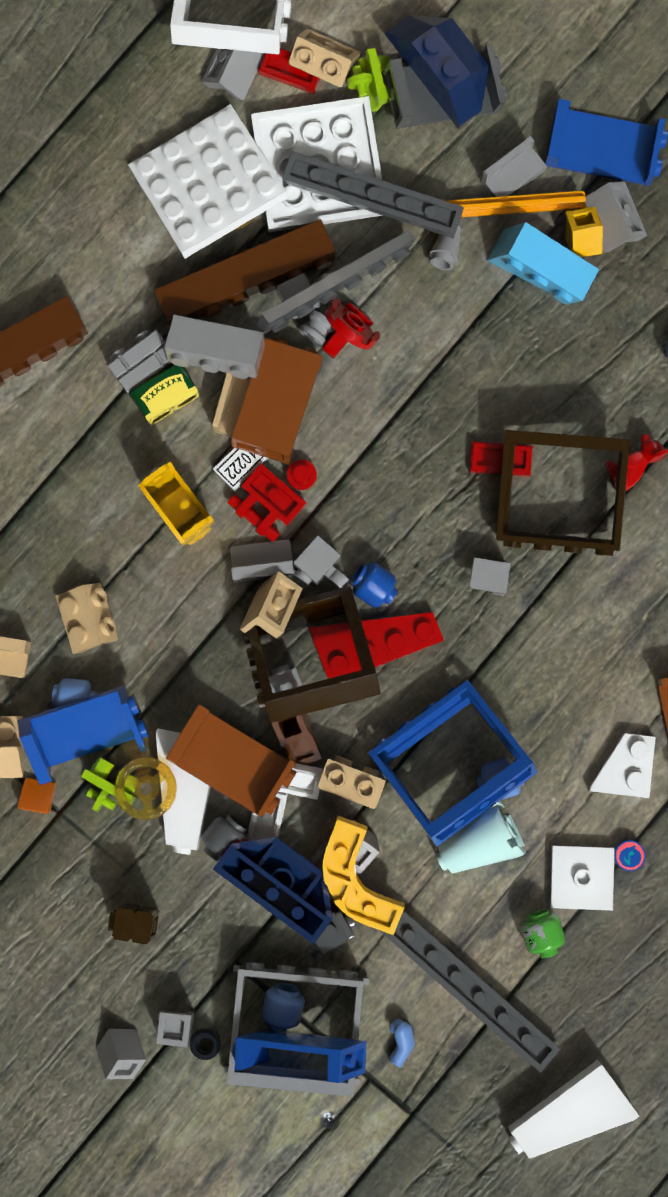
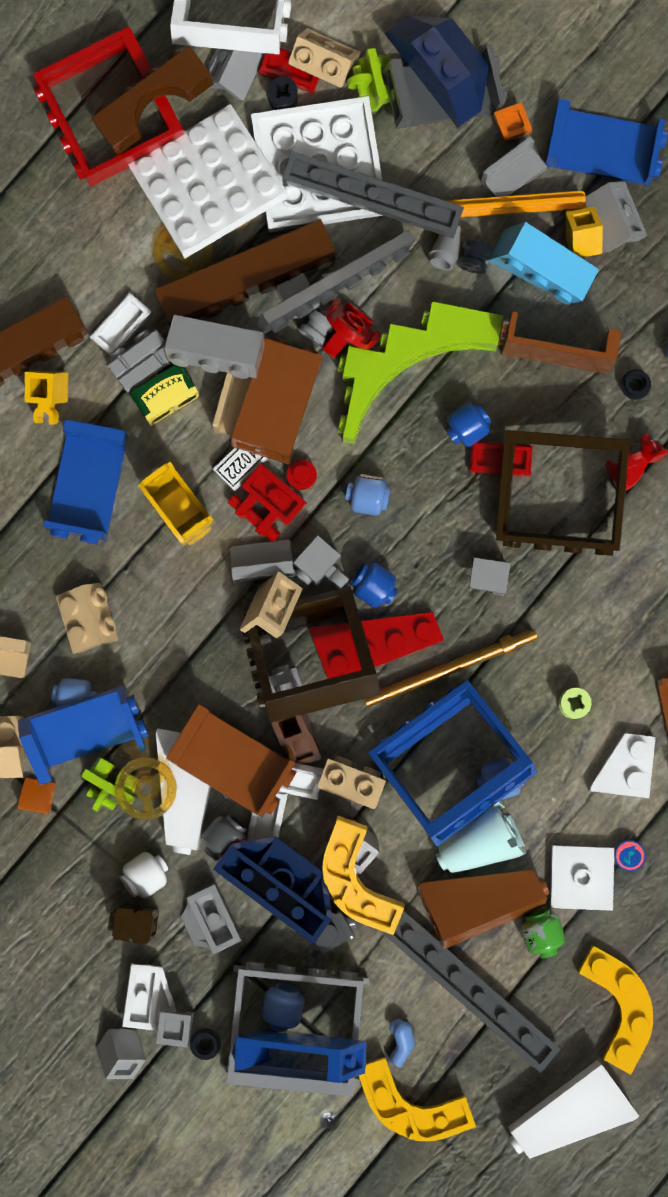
none -> yellow brick [24,370,68,425]
none -> red window [33,26,184,187]
none -> blue panel [43,419,128,545]
none -> white tile [90,292,153,356]
none -> reddish brown arch [91,46,214,156]
none -> white head [120,852,168,899]
none -> white wing [122,963,177,1031]
none -> clear yellow piece [153,227,213,280]
none -> light grey slope [181,884,242,955]
none -> black wheel [268,76,298,110]
none -> lime arch [338,302,504,444]
none -> medium blue head [345,474,391,516]
none -> yellow plate [359,1057,476,1141]
none -> pearl gold bar [364,629,538,707]
none -> dark orange slope [418,870,549,949]
none -> blue head [445,402,492,447]
none -> black wheel [457,240,492,274]
none -> orange plate [493,102,532,143]
none -> dark orange panel [498,311,622,374]
none -> yellowish green wheel [558,688,592,719]
none -> yellow plate [577,945,653,1075]
none -> black plate [620,369,651,400]

